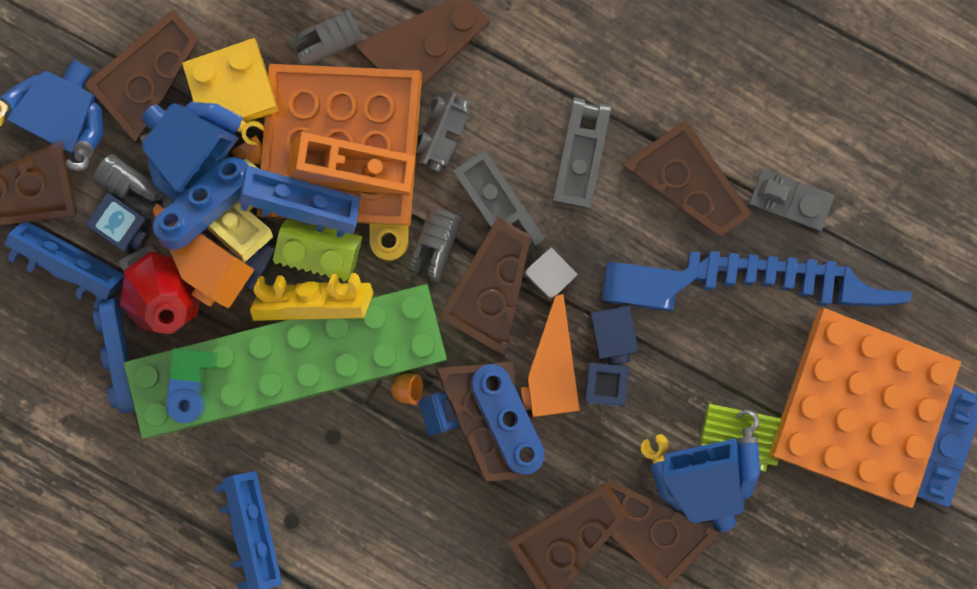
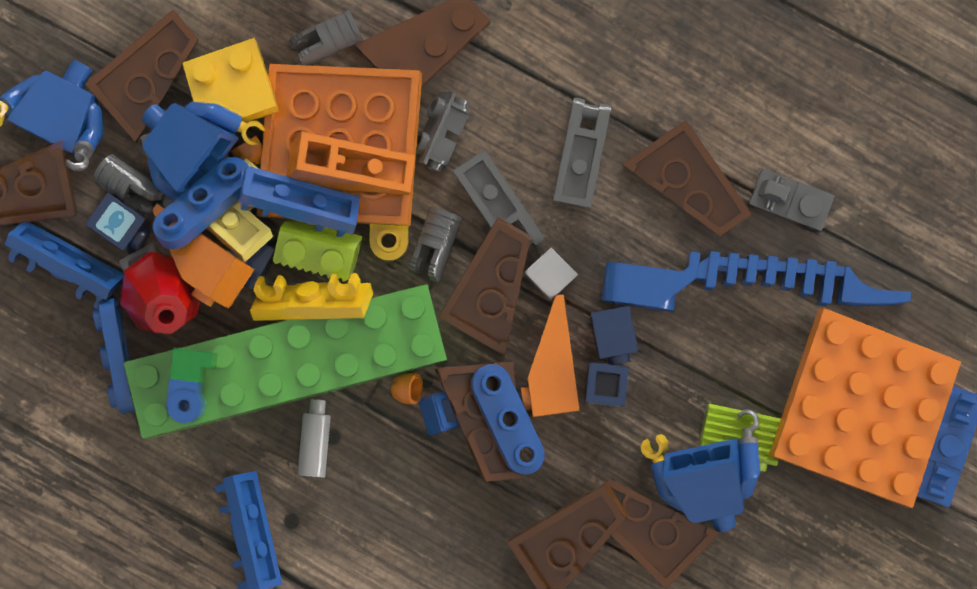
none -> light grey cylinder [297,399,331,478]

